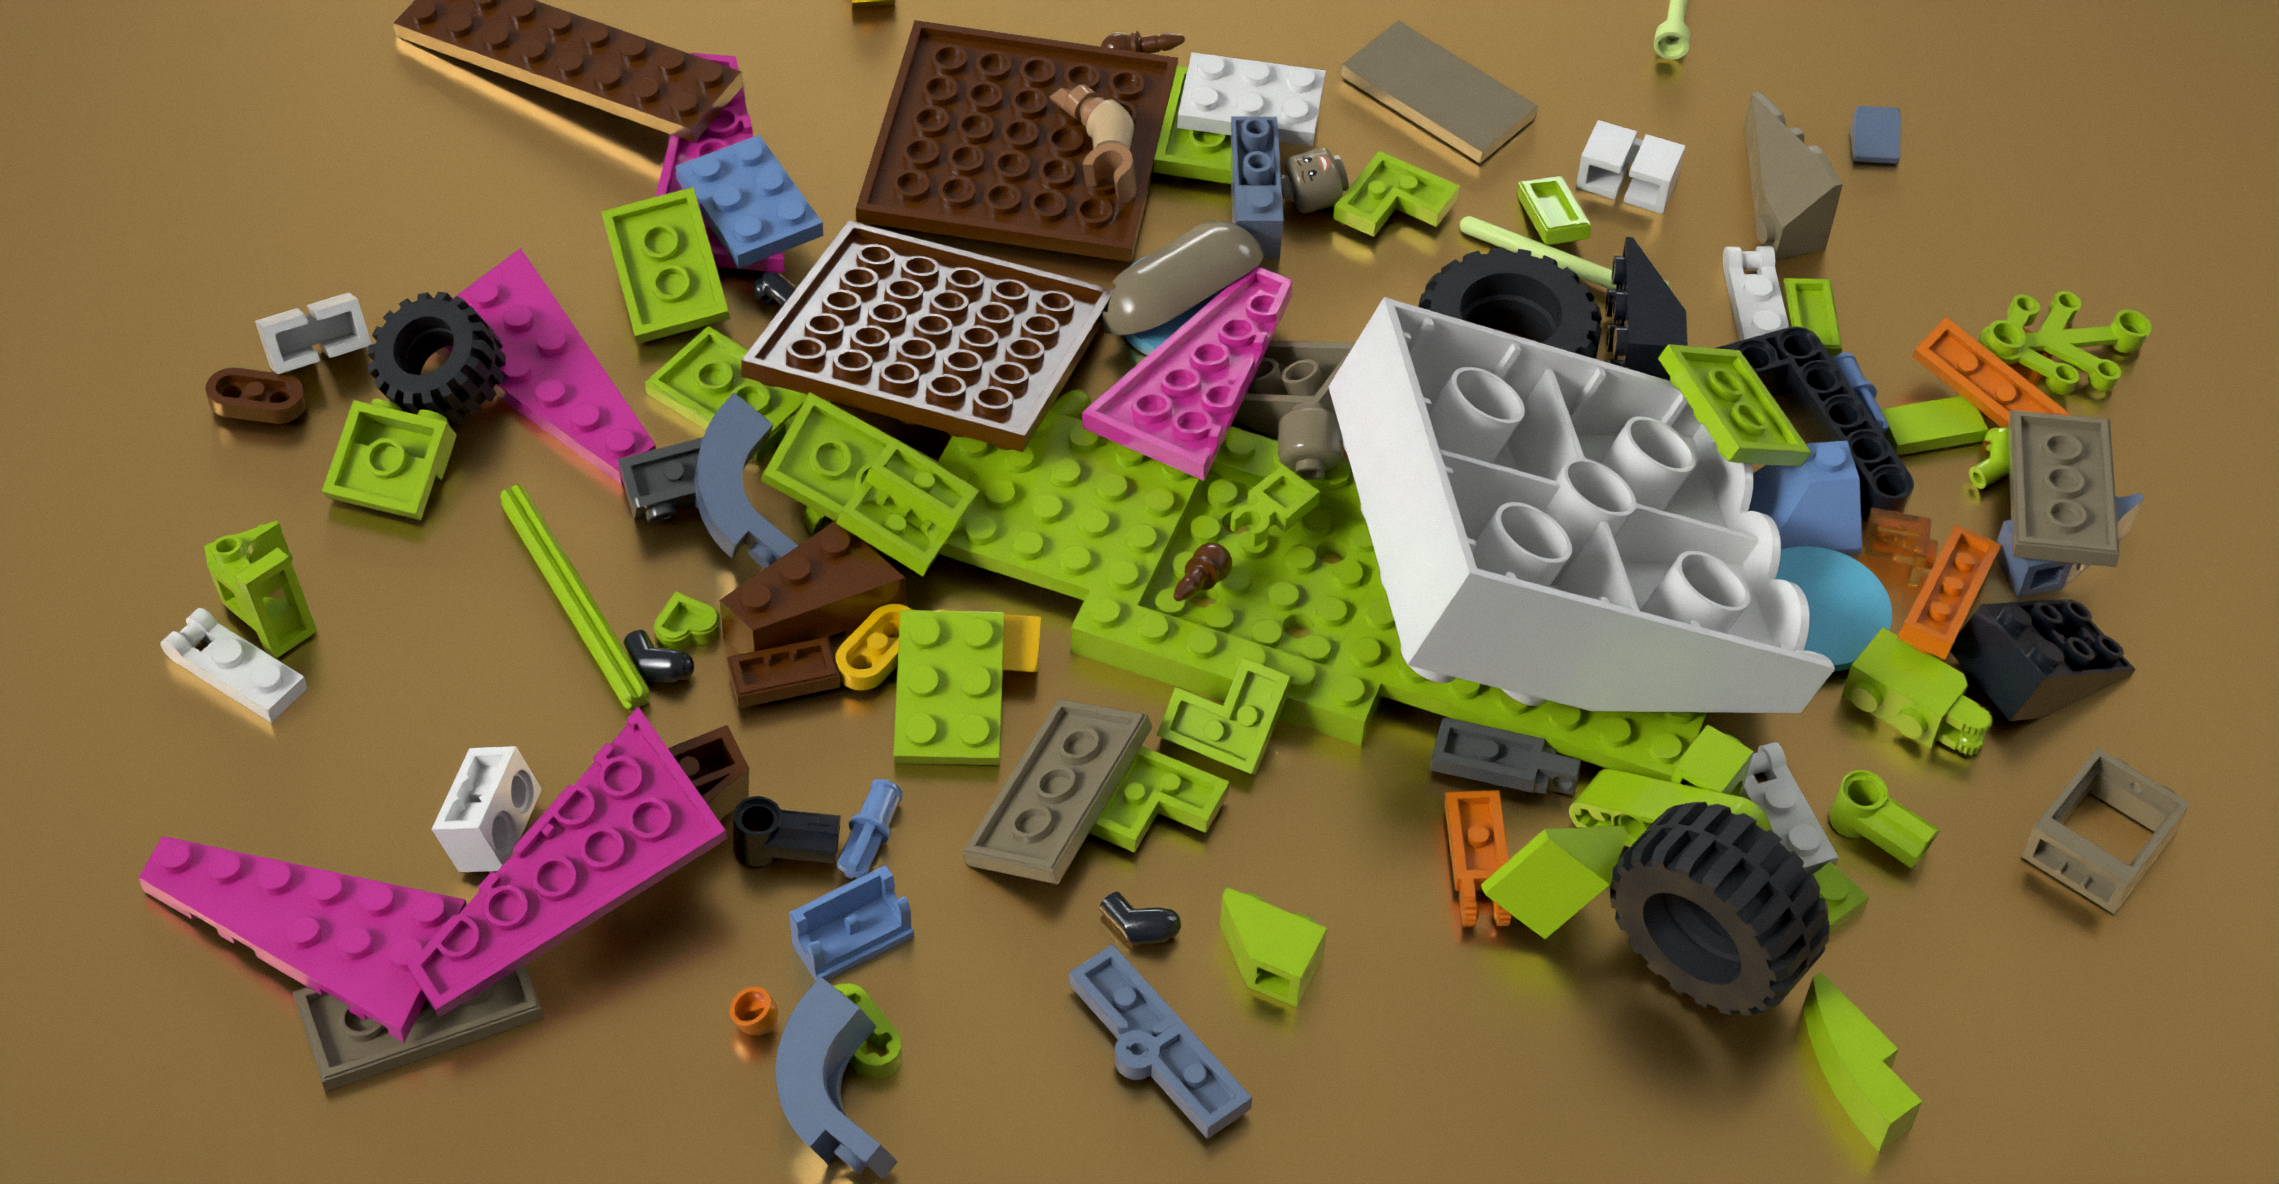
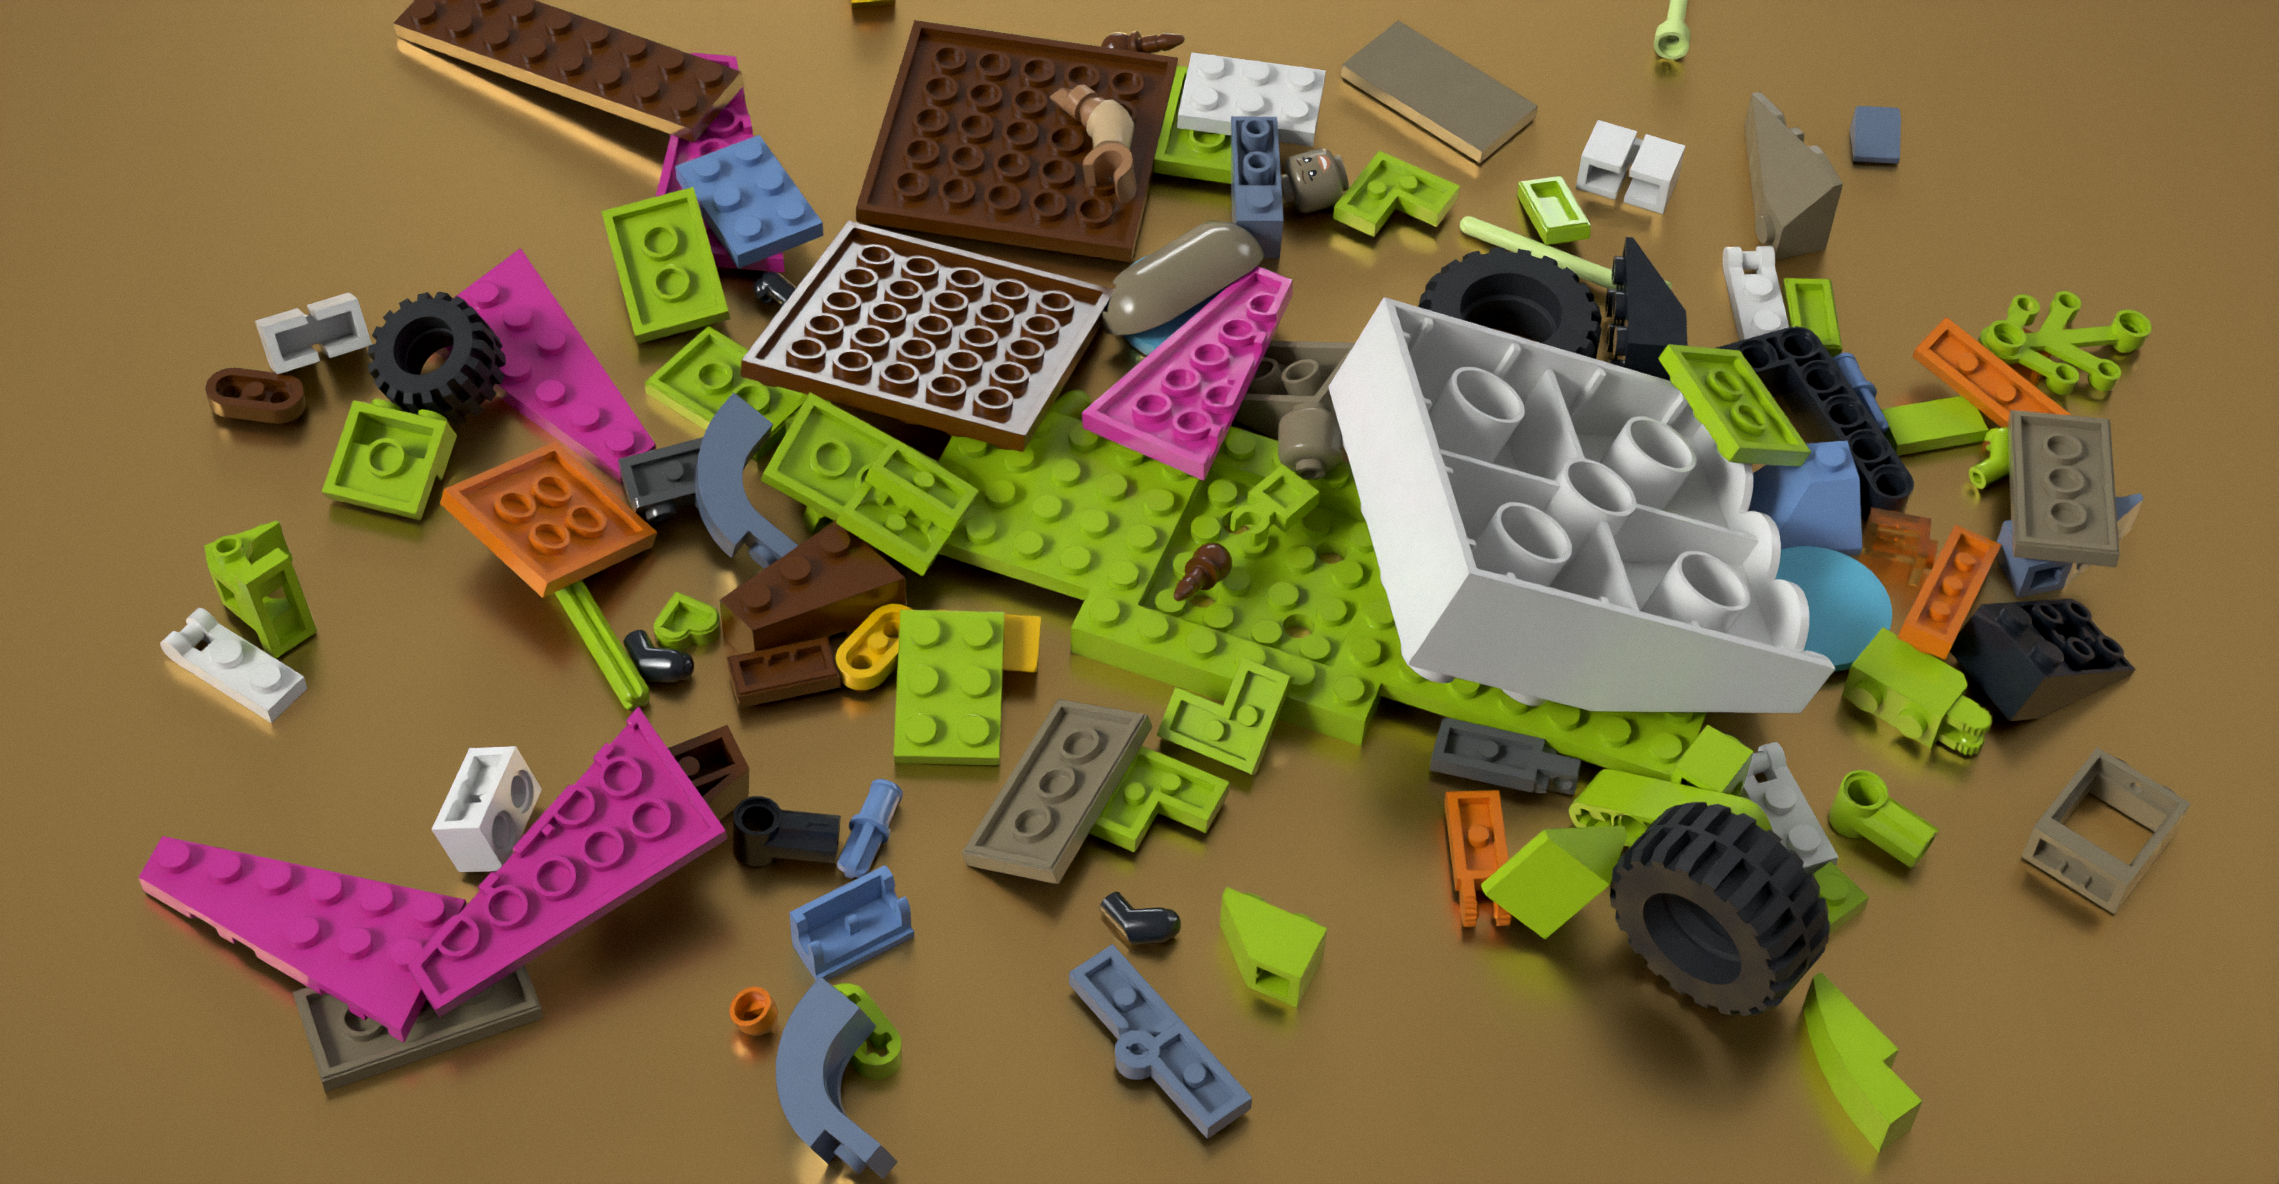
none -> orange plate [440,441,657,598]

